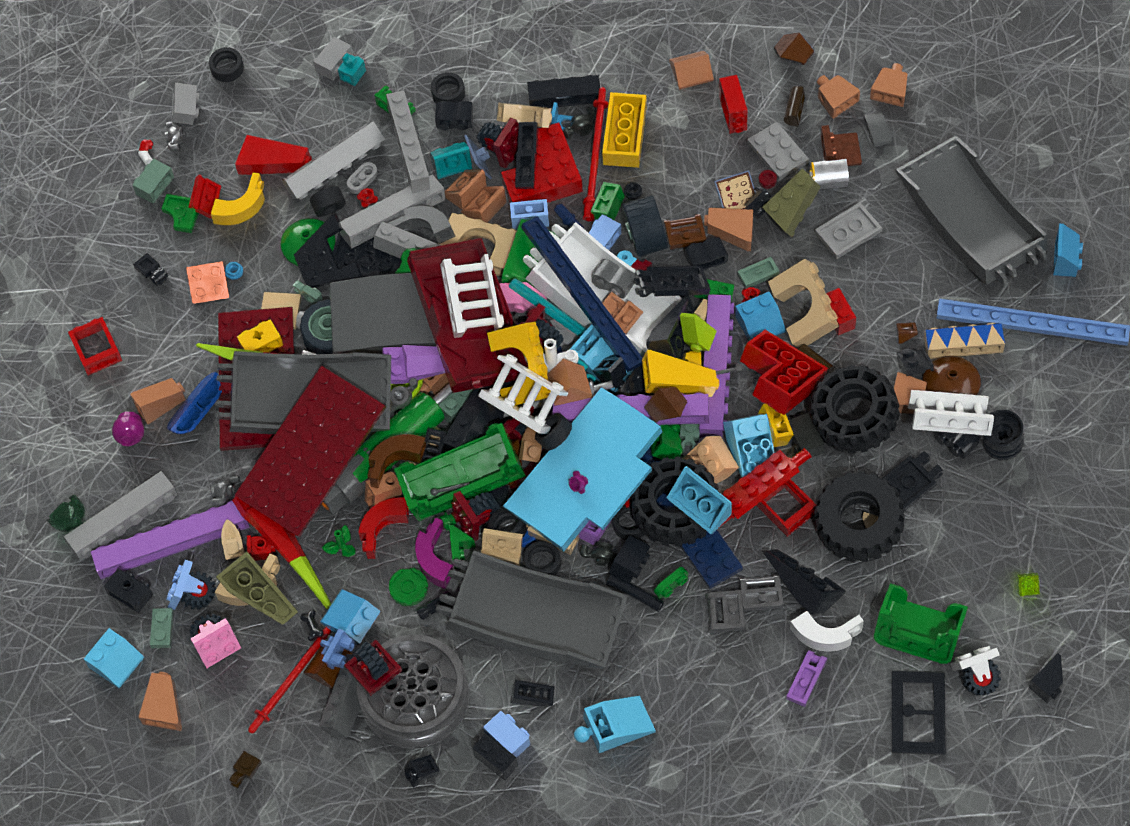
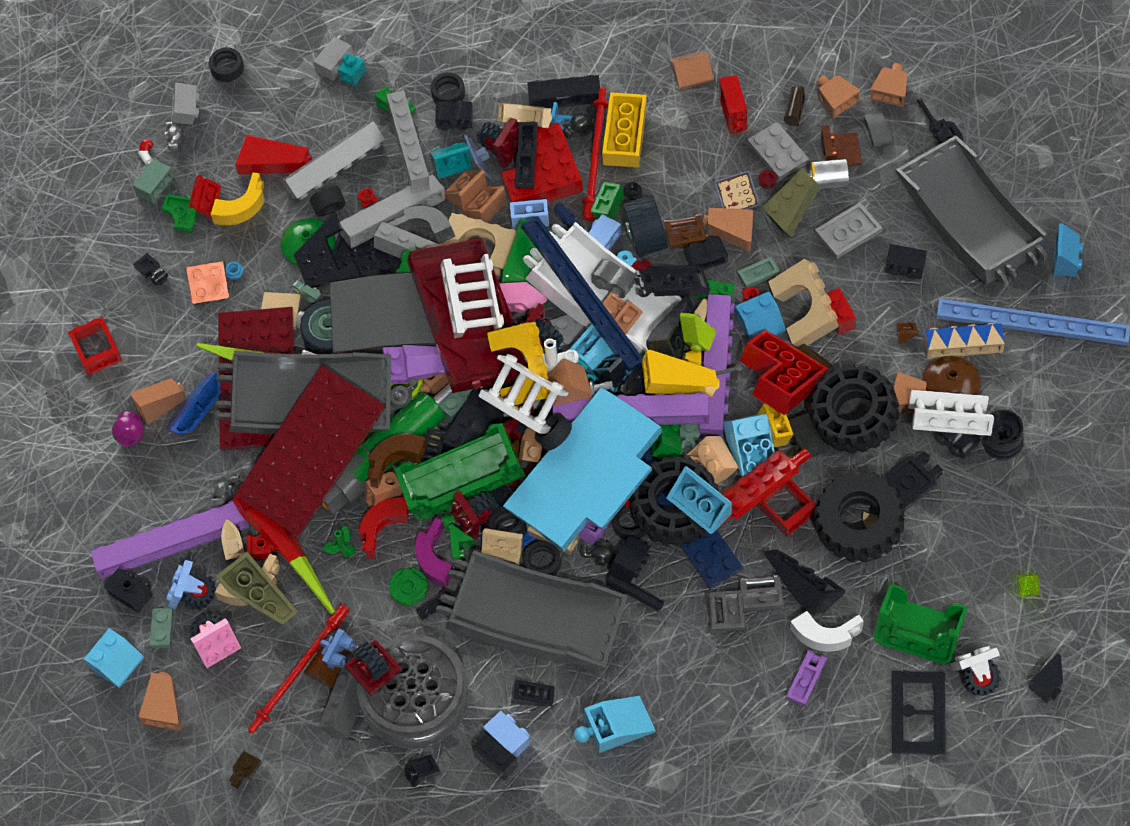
clear green cylinder [46,494,86,532] -> none
light grey brick [64,471,177,561] -> none
yellow brick [237,319,283,353] -> none
black piece [300,610,324,641] -> none
dark azure slope [320,589,381,644] -> none
light grey plate [347,162,378,194] -> none
dark grey hinge [430,482,470,496] -> none
teal axle [509,278,587,337] -> none
magenta plate [569,471,588,494] -> none
reddish brown slope [644,387,688,423] -> none
green plate [654,567,689,599] -> none
black bracket [745,187,771,219] -> none
reddish brown slope [774,32,814,65] -> none
black plate [897,347,934,376] -> none
none -> black brick [885,244,927,279]
none -> black piece [917,98,963,144]

